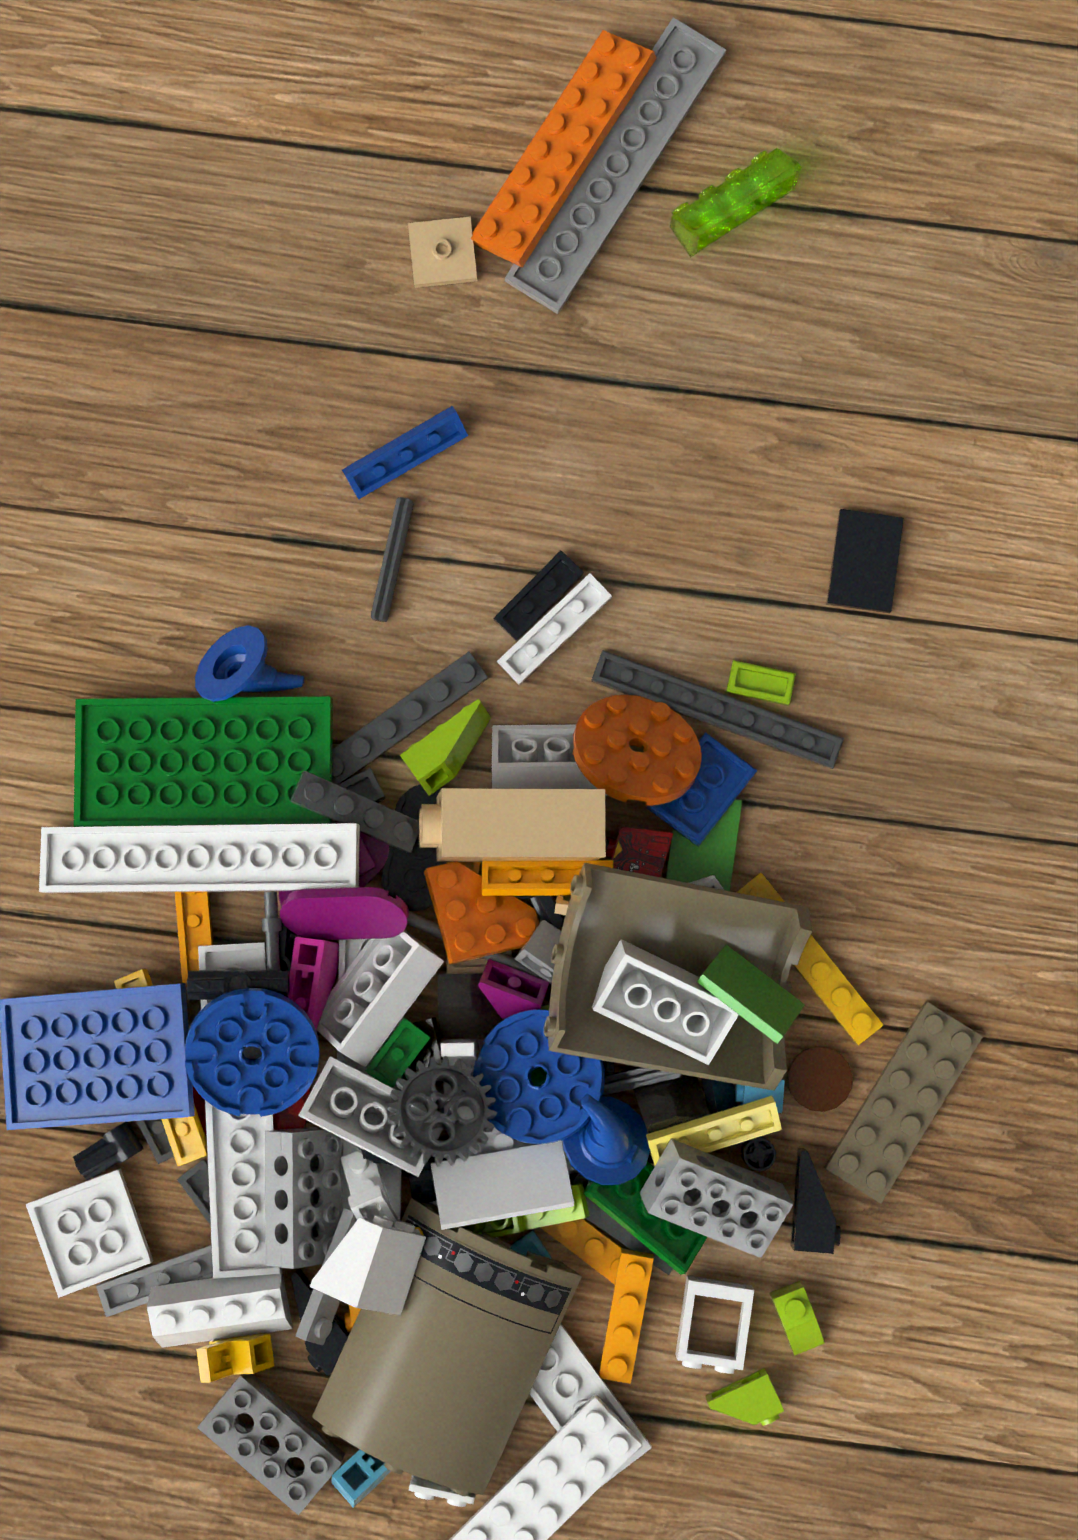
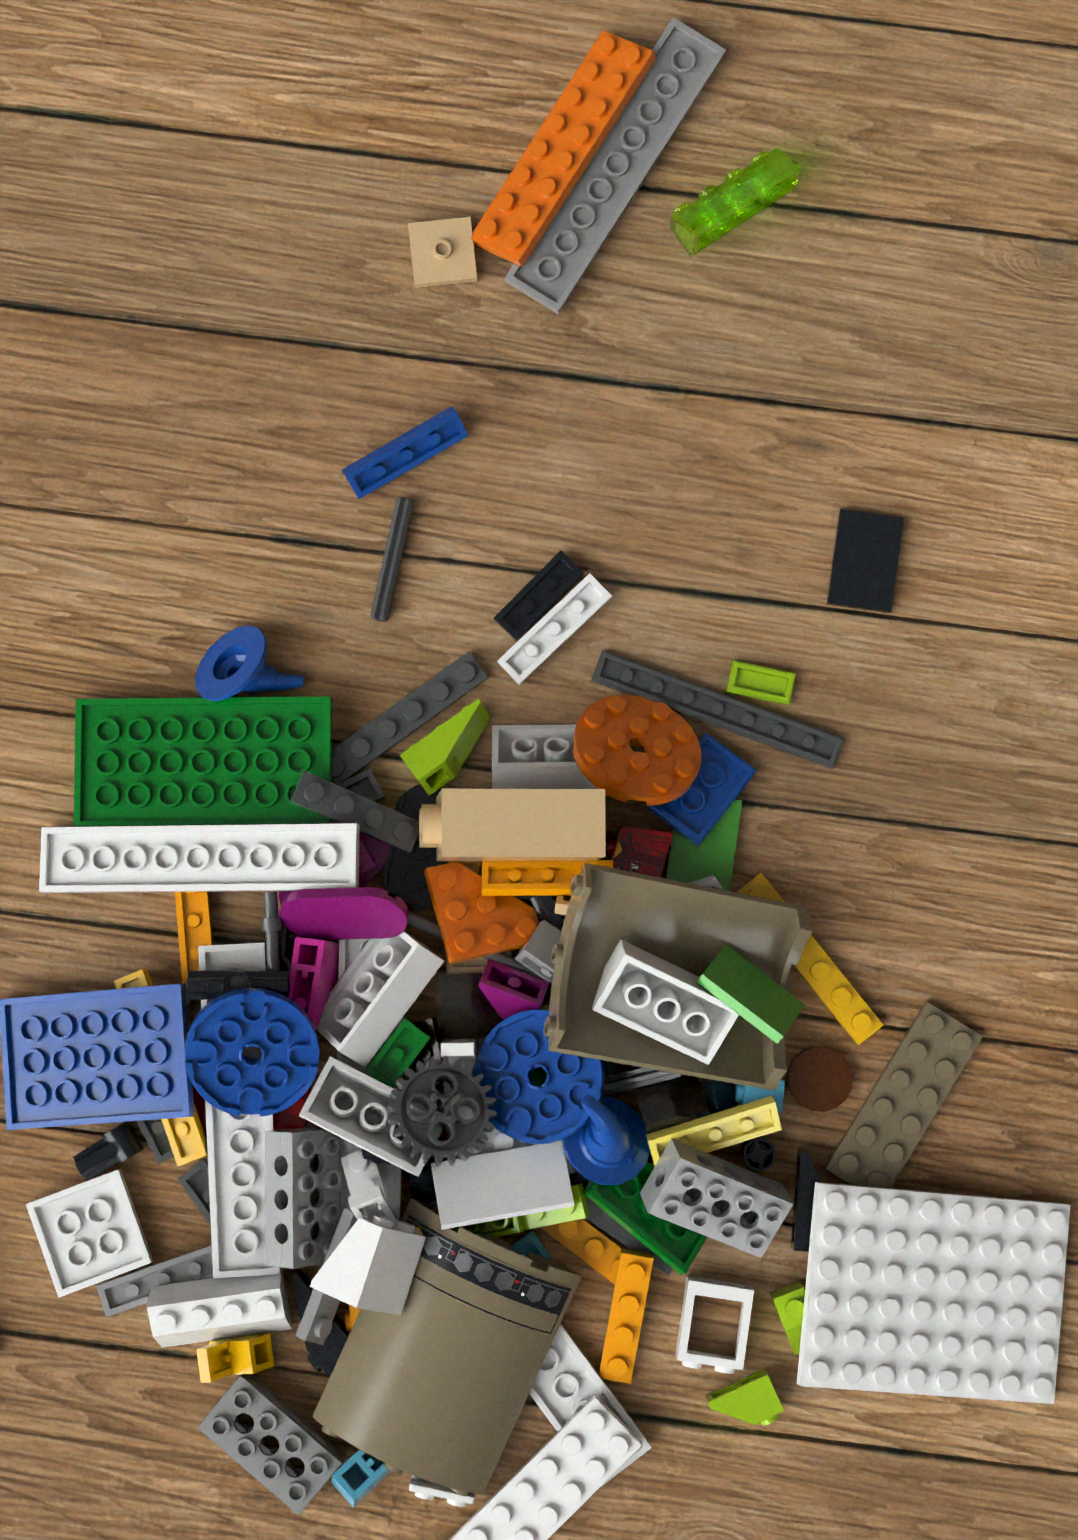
none -> white plate [797,1182,1070,1404]

